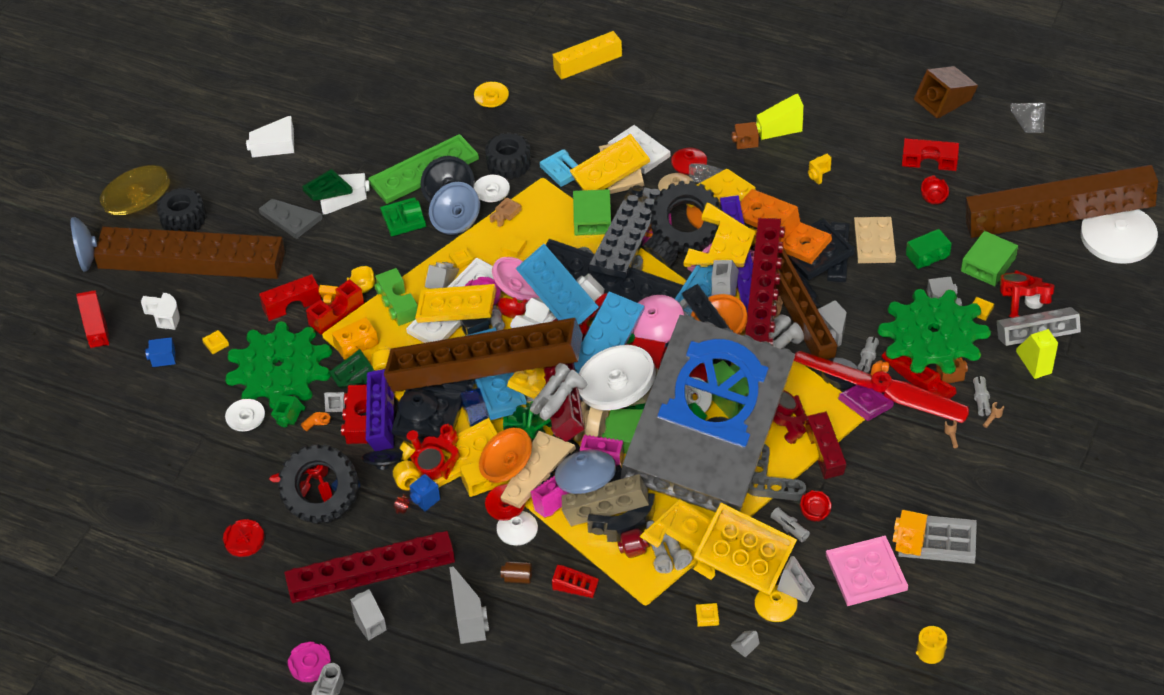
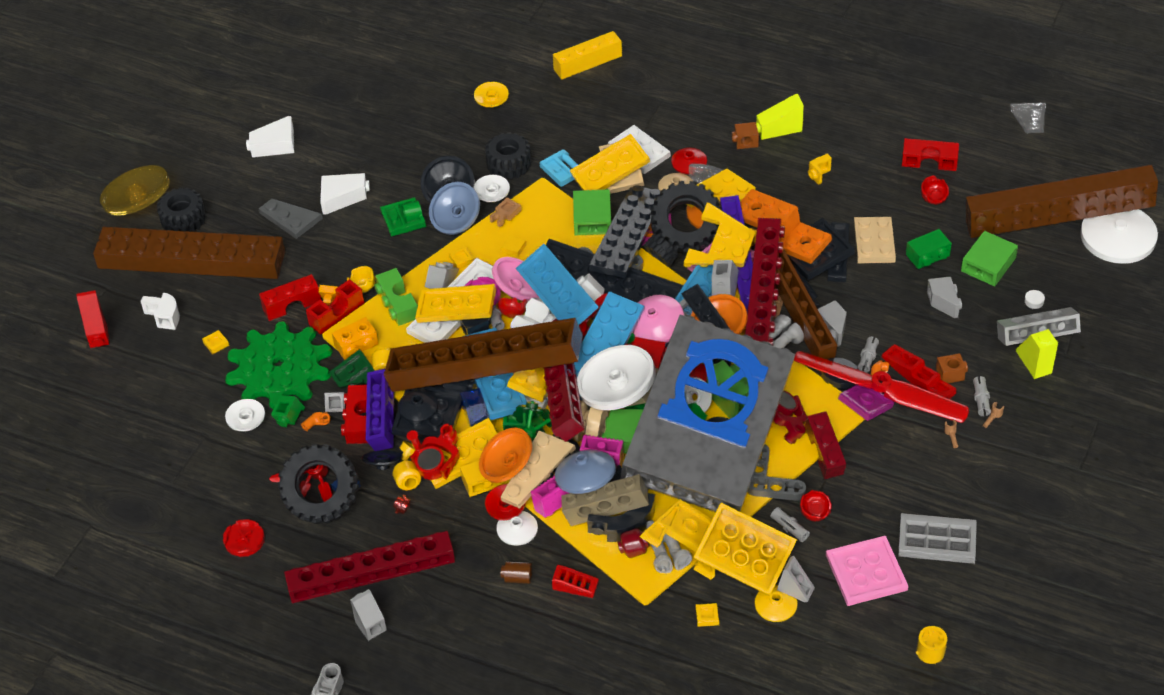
sand blue dish [71,217,97,272] -> none
blue brick [146,337,176,367] -> none
dark pink tile [288,642,331,682] -> none
dark green wing [302,169,353,201] -> none
bright green plate [368,134,479,204] -> none
blue brick [409,474,440,511] -> none
light grey slope [449,567,489,644] -> none
light grey piece [530,363,588,421] -> none
light grey slope [731,631,759,657] -> none
green plate [877,289,991,374] -> none
light orange brick [893,510,928,556] -> none
reddish brown slope [914,66,978,118] -> none
yellow tile [973,297,994,321] -> none
red piece [1000,270,1055,318] -> none

